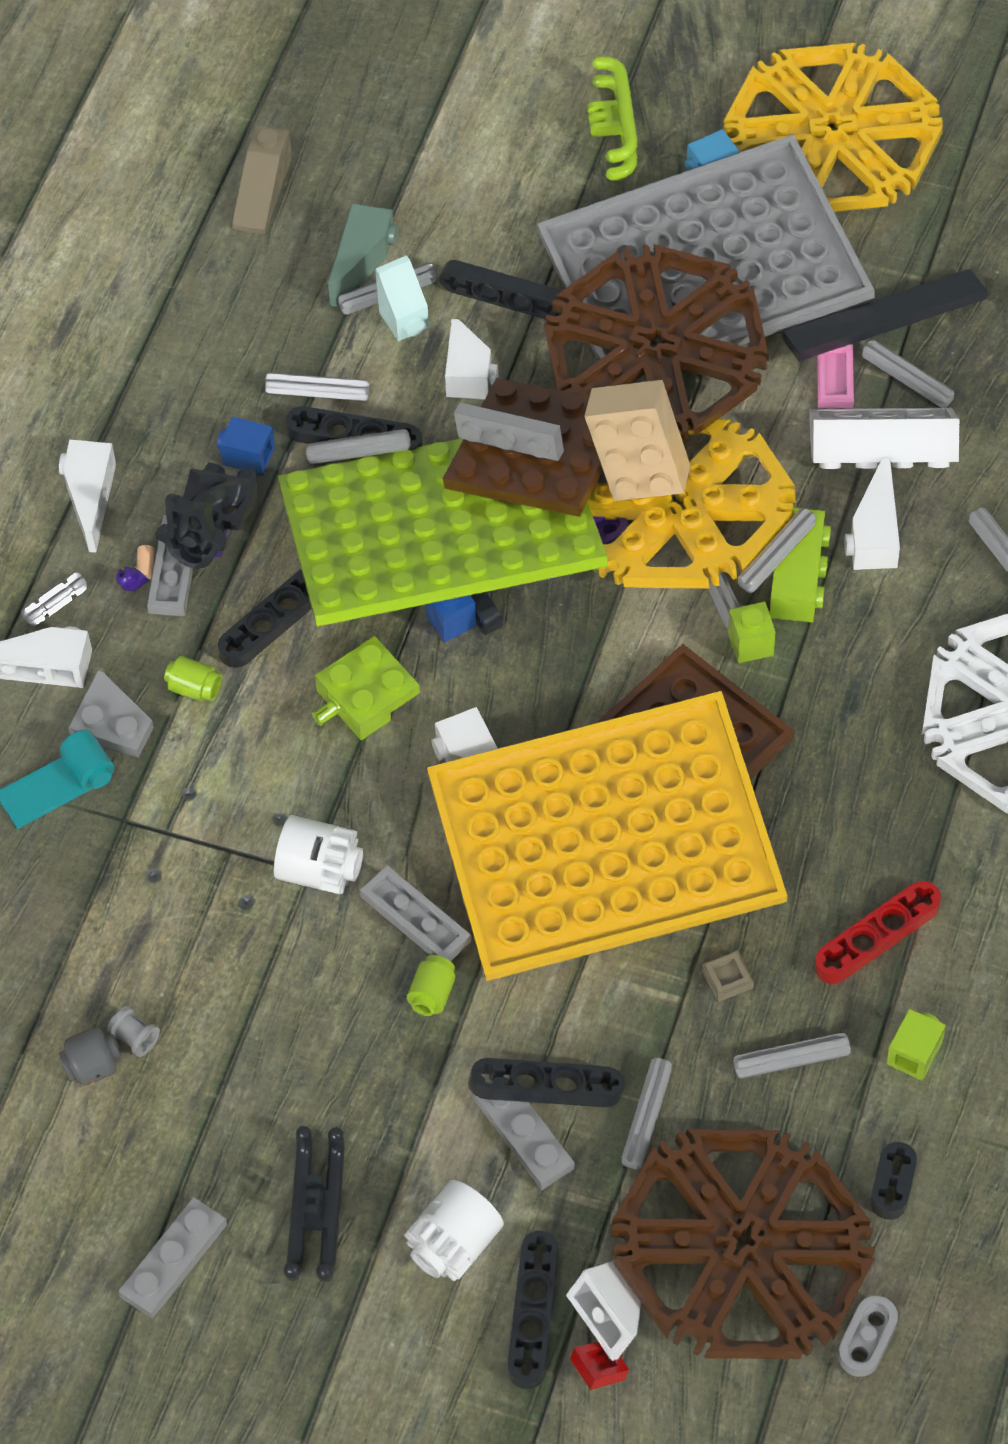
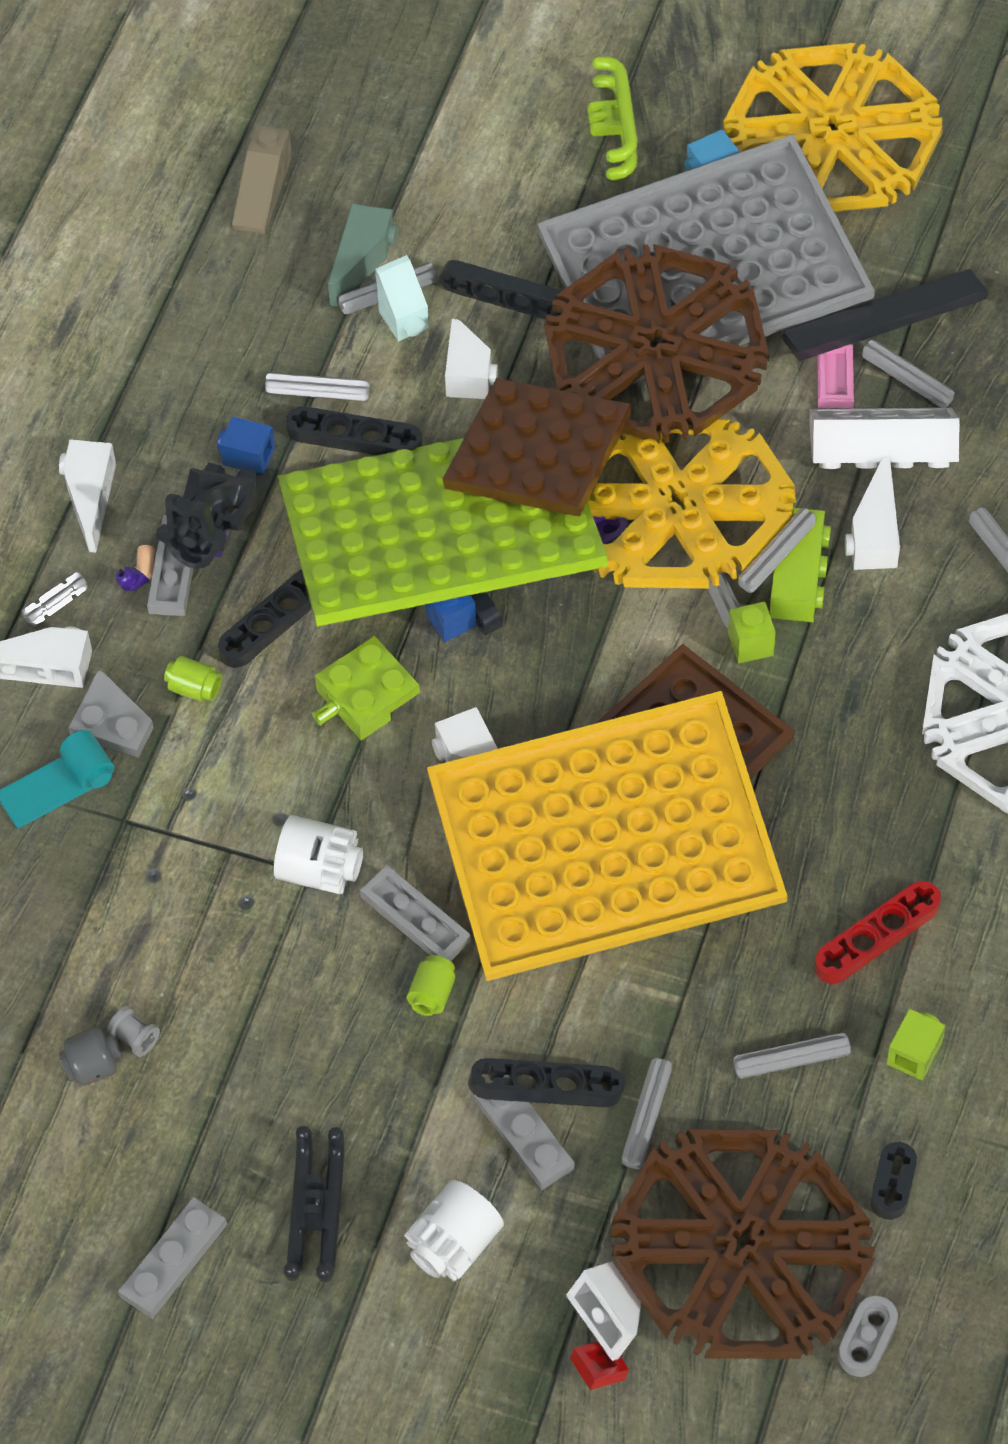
light grey axle [306,429,410,464] -> none
light grey plate [454,402,564,461] -> none
black beam [508,1230,558,1389] -> none
tan brick [585,380,690,501] -> none
dark tan tile [702,950,754,1002] -> none

